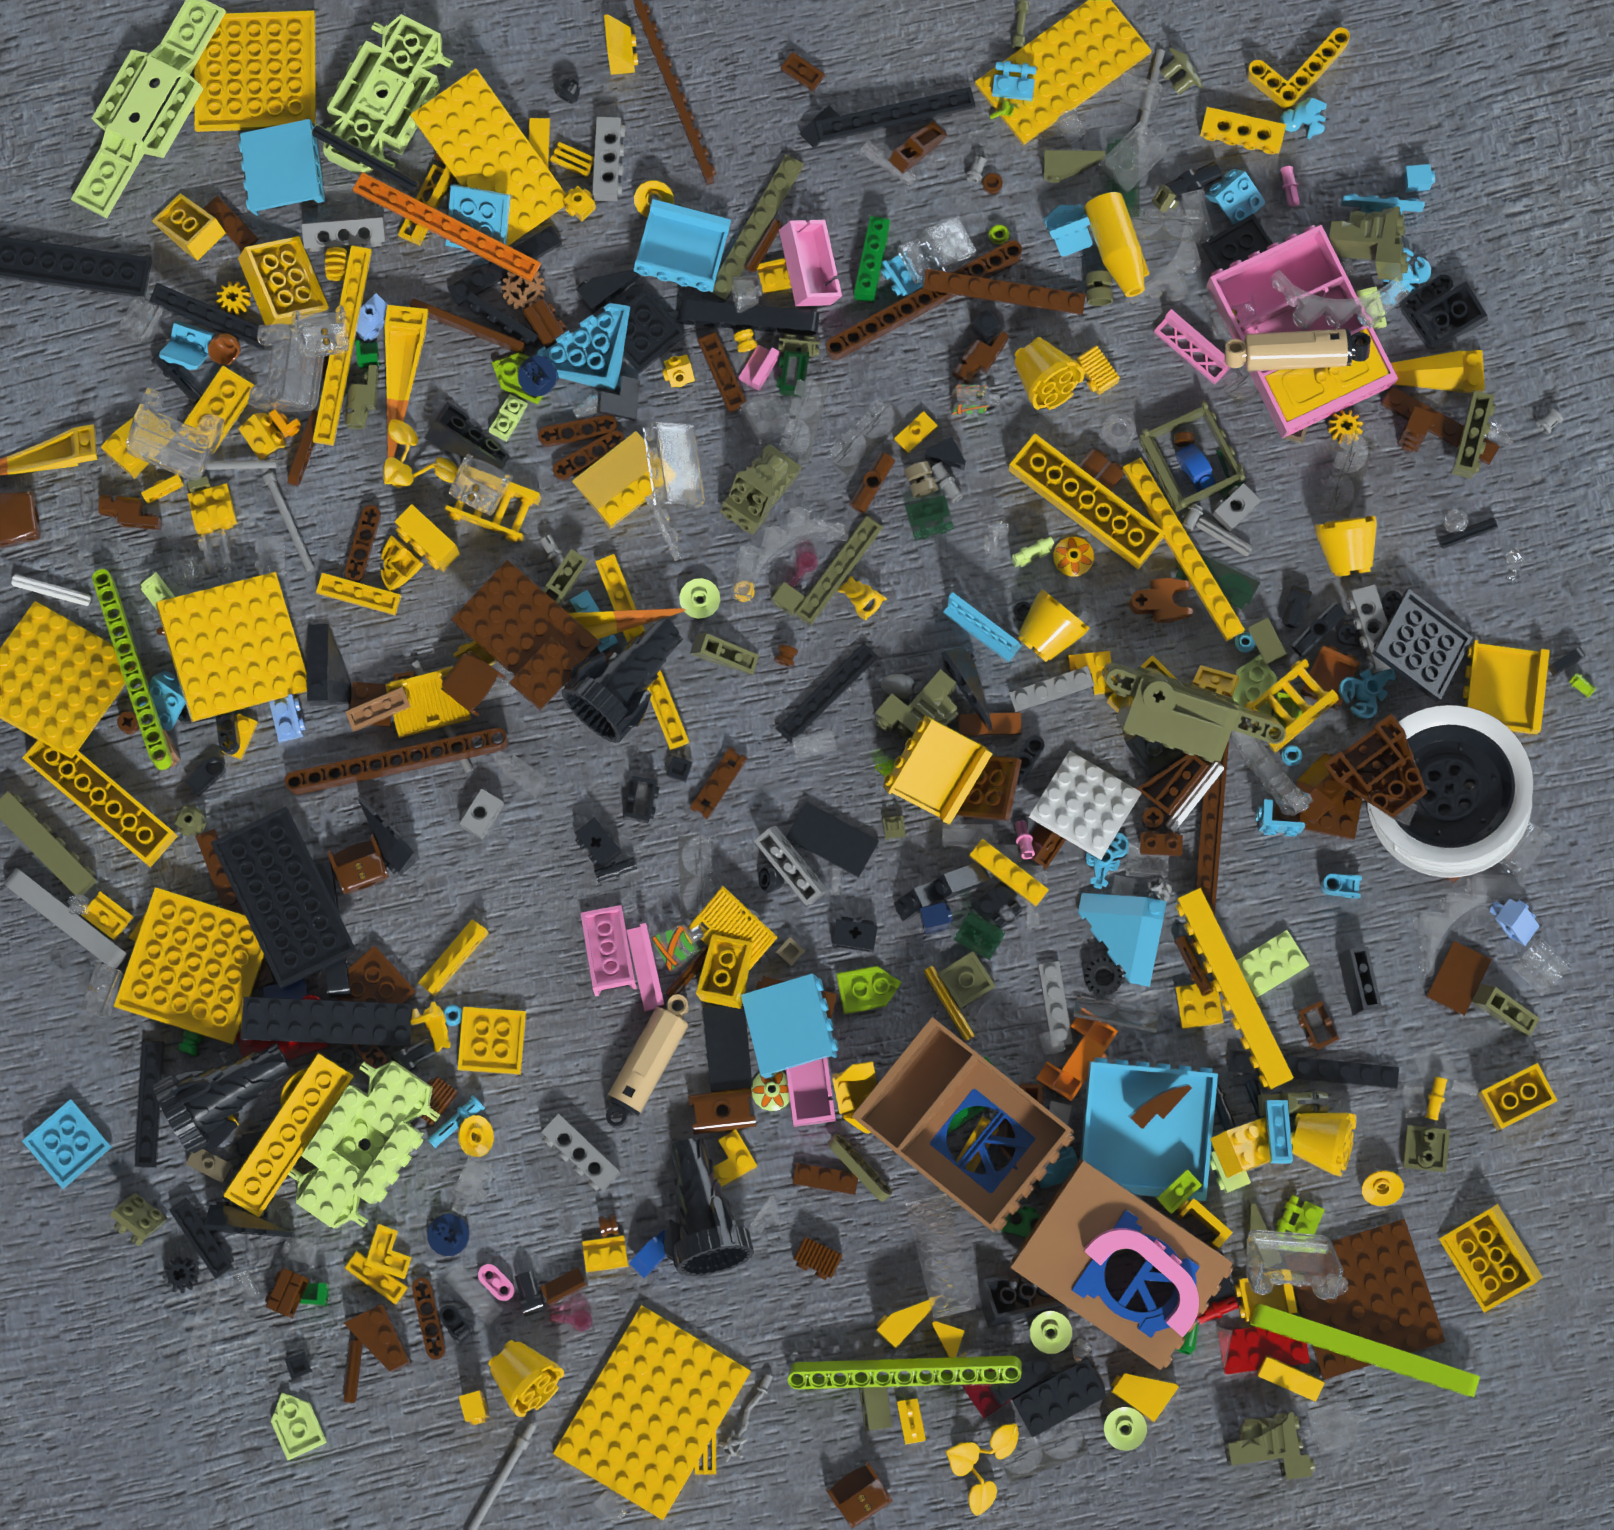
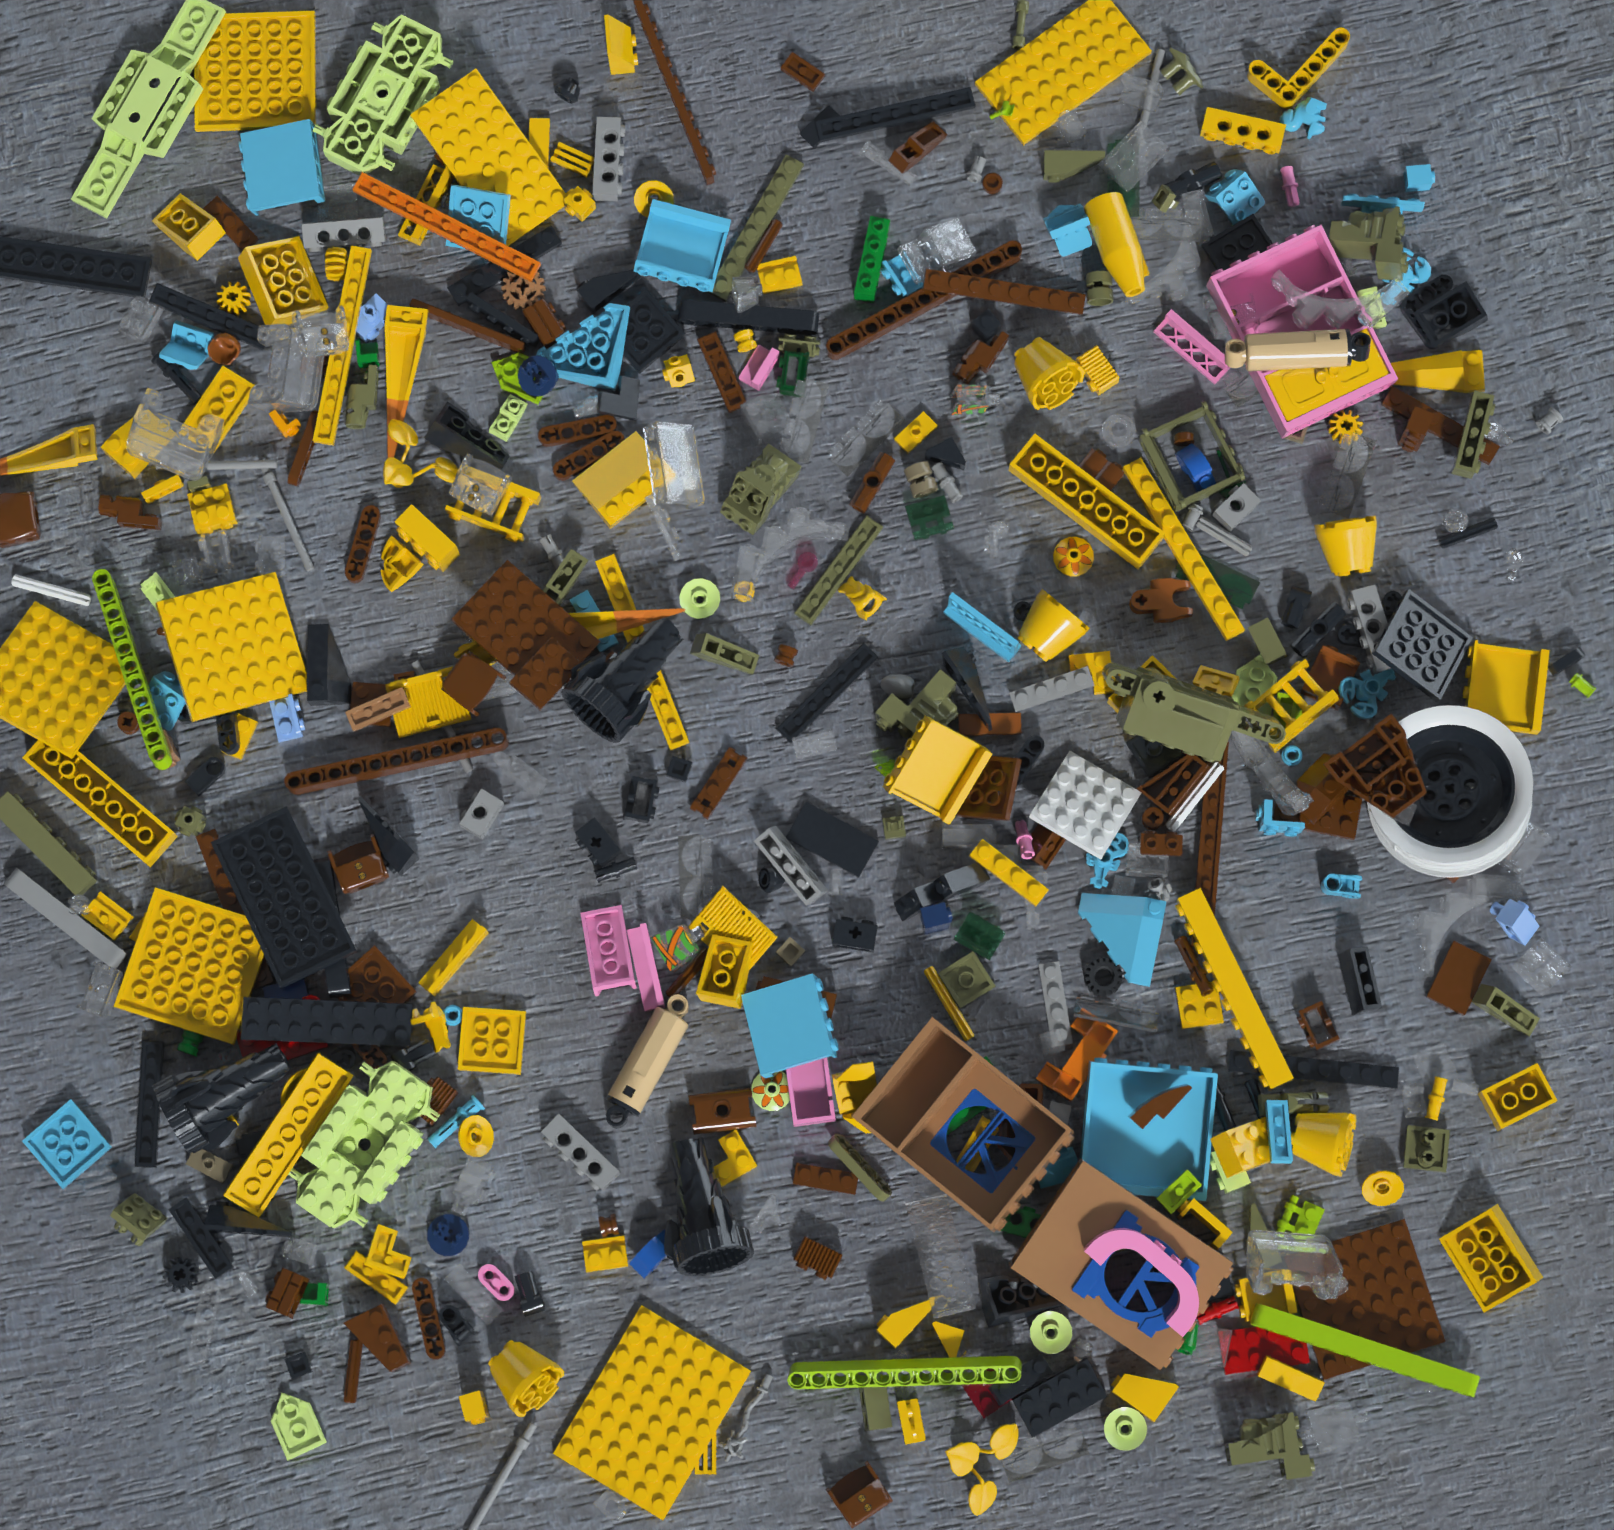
yellow bracket [238,413,287,460] -> none
black axle [312,125,419,192] -> none
yellow plate [316,573,402,616] -> none
reddish brown panel [540,1267,588,1306] -> none
clear pink plate [550,1310,593,1332] -> none
black tile [703,1004,753,1092] -> none
olive brick [771,582,804,617] -> none
bright pink piece [779,220,842,306] -> none
lime tile [836,966,902,1015] -> none
black plate [972,881,1022,930] -> none
lime plate [989,225,1009,245] -> none
medium azure plate [992,61,1037,101] -> none
yellowish green plate [1012,536,1054,567] -> none
medium azure plate [1235,632,1255,653] -> none
yellowish green plate [1237,930,1310,999] -> none

